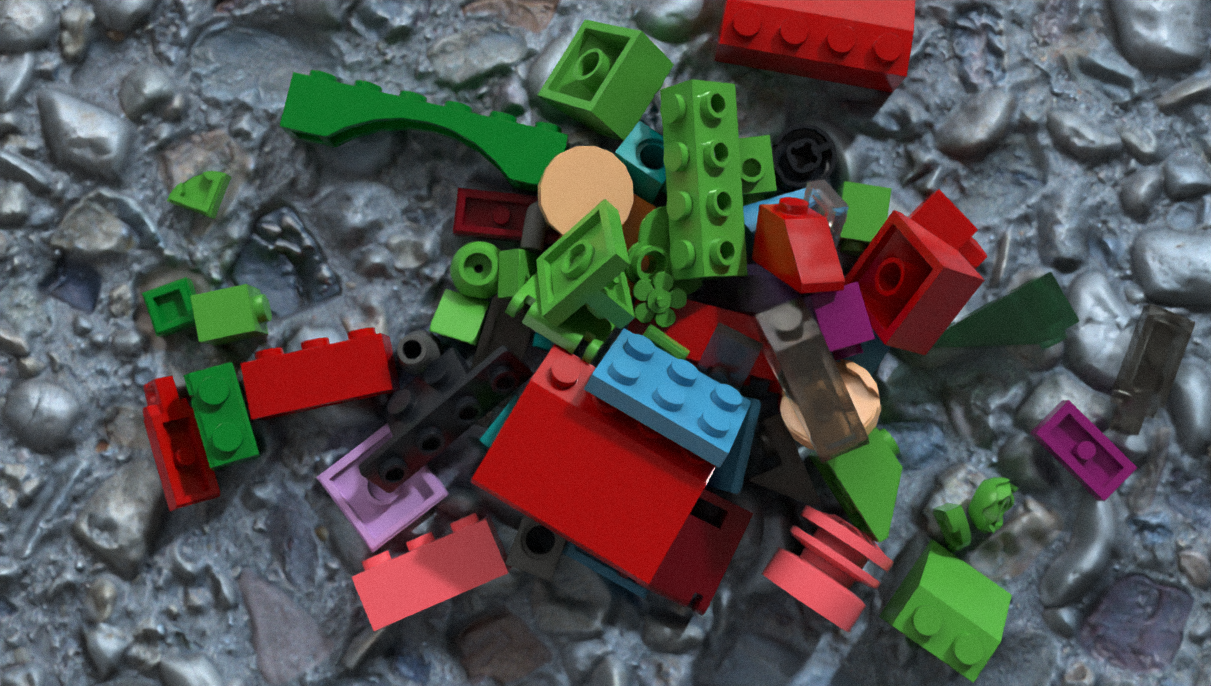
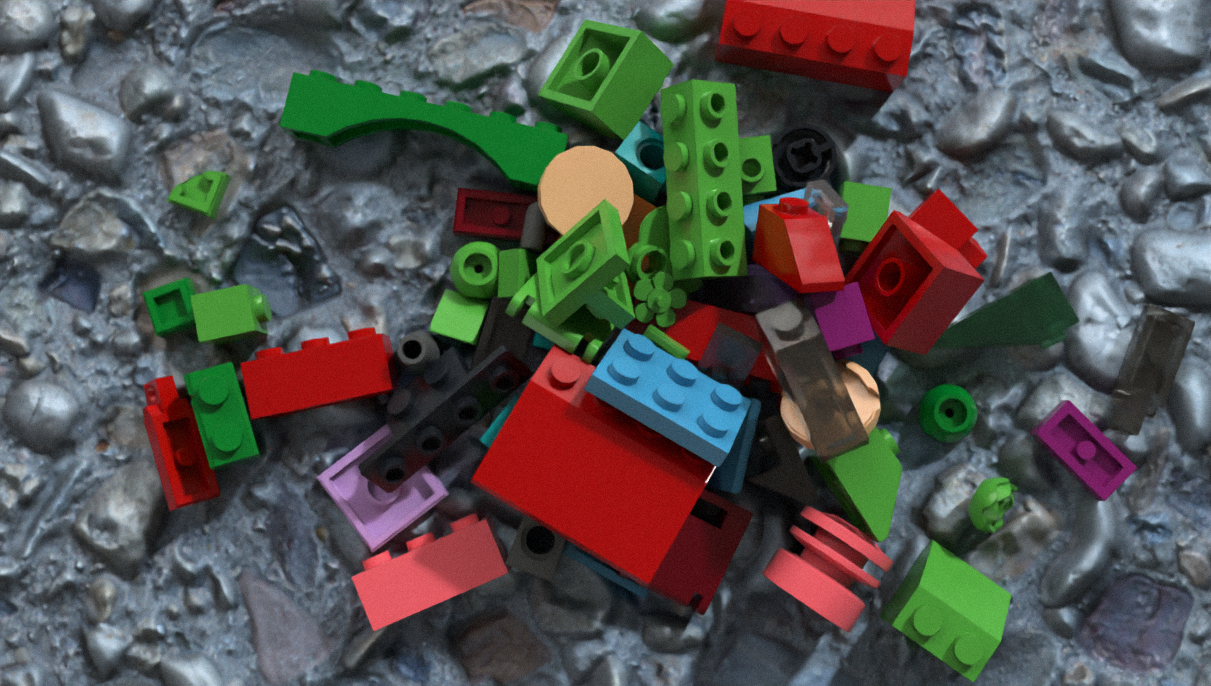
bright green tile [932,502,971,552] -> none
none -> green plate [919,384,978,443]

